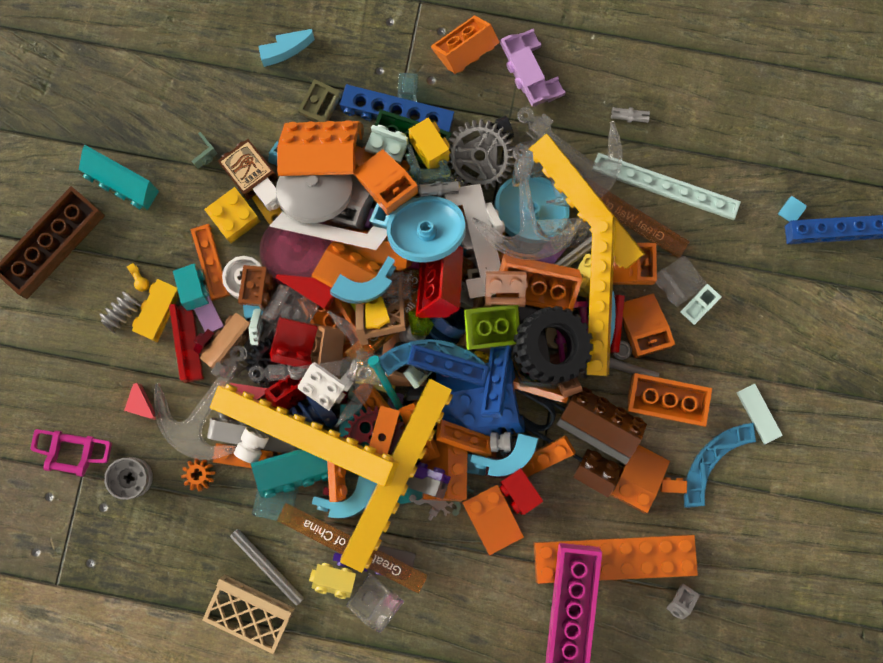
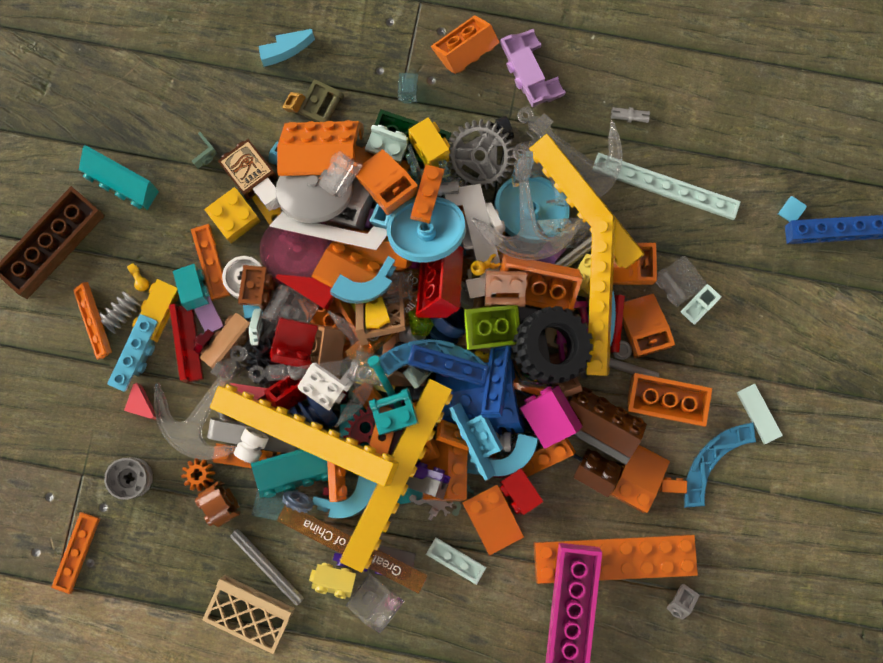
dark pink bar [30,429,112,477] -> none
blue brick [340,84,454,132] -> none
clear orange tile [552,174,690,258] -> none
none -> orange tile [51,512,100,594]
none -> orange tile [73,282,112,360]
none -> medium azure bracket [107,314,158,392]
none -> dark orange brick [195,481,240,527]
none -> pearl gold tile [282,92,306,113]
none -> sand blue gear [282,491,314,513]
none -> clear slope [318,151,363,198]
none -> teal plate [369,388,419,436]
none -> orange plate [410,164,445,224]
none -> light aqua tile [426,537,486,585]
none -> medium azure bracket [450,403,503,481]
none -> yellow arm [470,254,501,276]
none -> dark pink brick [520,385,583,449]

